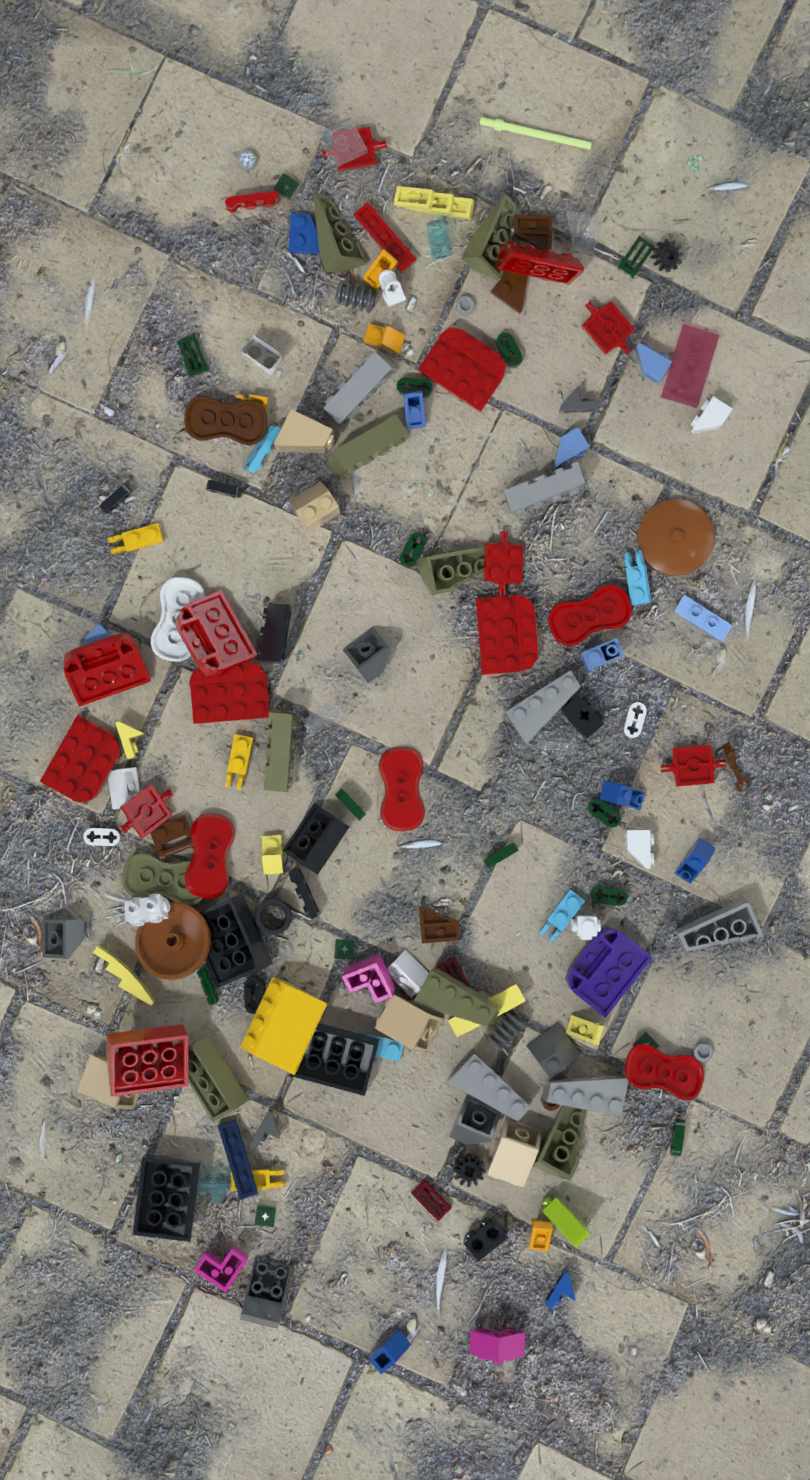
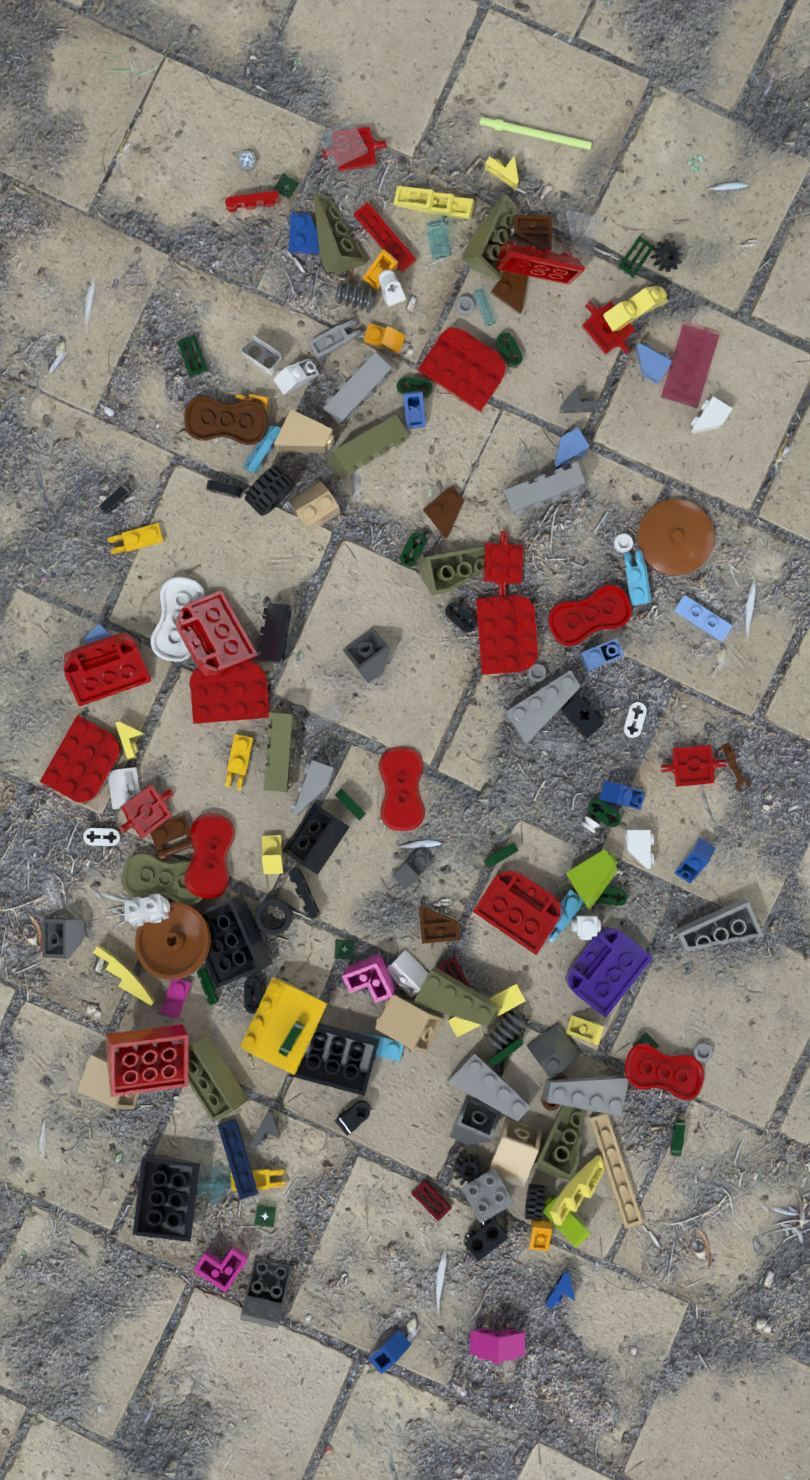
none -> clear cone [40,878,63,908]
none -> dark pink plate [160,979,192,1019]
none -> black tyre [244,465,294,516]
none -> white slope [273,358,320,395]
none -> dark green beam [278,1021,305,1057]
none -> light grey slope [291,760,335,816]
none -> light grey hinge [308,319,363,360]
none -> black piece [334,1100,371,1136]
none -> dark grey slope [393,849,433,889]
none -> reddish brown wing [423,486,464,539]
none -> black beam [445,603,477,633]
none -> light grey plate [461,1168,514,1223]
none -> clear light blue axle [473,289,495,326]
none -> red plate [473,870,563,955]
none -> light yellow slope [485,156,519,190]
none -> dark green tile [488,1036,524,1066]
none -> black tyre [525,1184,545,1221]
none -> light grey tile [527,664,546,683]
none -> light yellow slope [550,1155,605,1226]
none -> lime slope [566,849,618,910]
none -> white bush [581,816,600,833]
none -> tan tile [589,1113,643,1229]
none -> light yellow arch [603,285,669,331]
none -> white tile [614,533,633,553]

